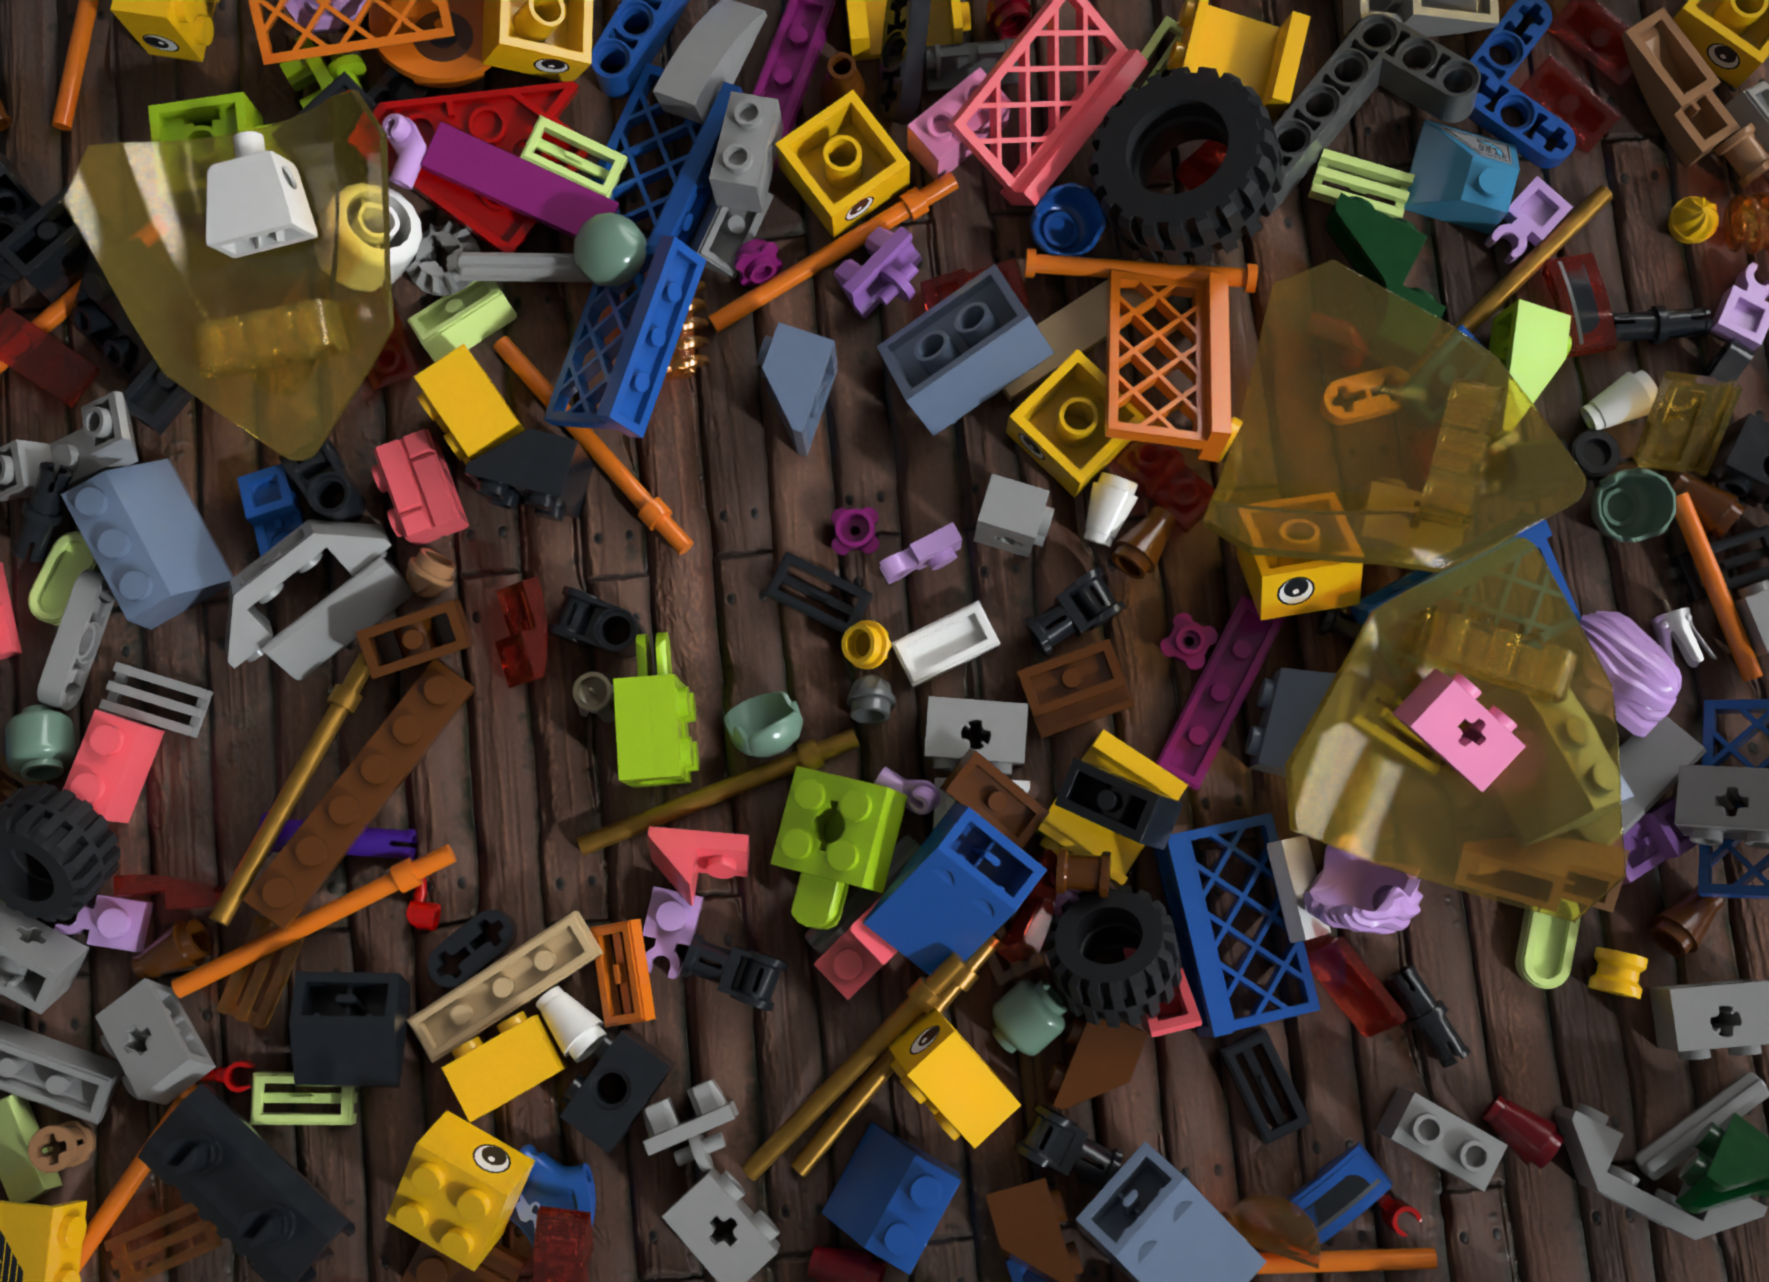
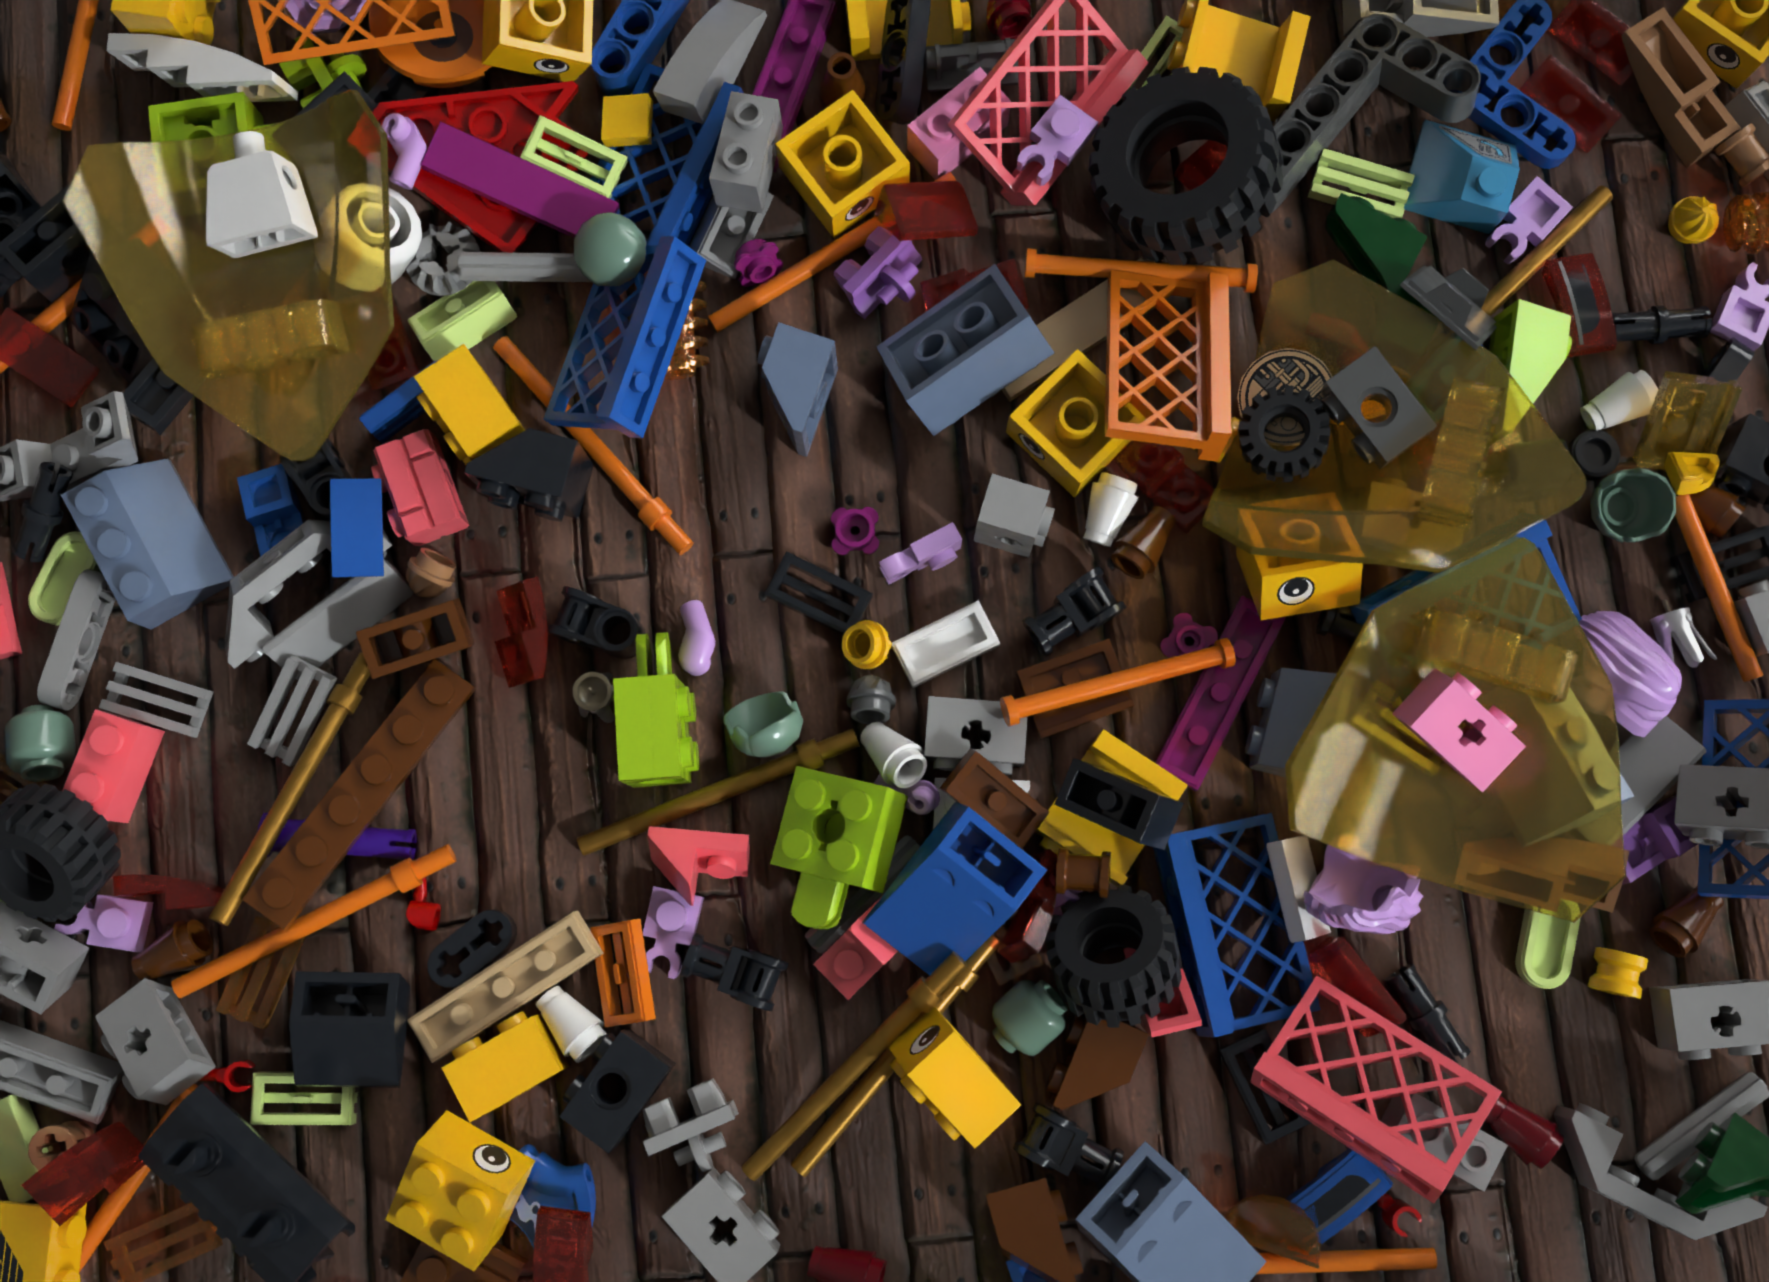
blue slope [821,1121,961,1275] -> none
blue hair [1029,182,1107,257] -> none
none -> clear red slope [22,1121,145,1226]
none -> white slope [106,33,298,102]
none -> light grey tile [247,656,338,767]
none -> blue slope [330,478,384,578]
none -> blue tile [359,360,438,444]
none -> yellow tile [601,93,653,147]
none -> lavender arm [678,600,715,676]
none -> white cone [860,722,927,788]
none -> clear red slope [874,181,979,241]
none -> orange bar [1000,638,1236,727]
none -> lavender plate [1016,95,1099,186]
none -> tile [1237,348,1333,446]
none -> black tyre [1238,385,1331,482]
none -> coral fence [1250,976,1502,1204]
none -> dark grey brick [1320,346,1437,469]
none -> dark grey piece [1400,265,1497,350]
none -> yellow tile [1664,452,1720,495]

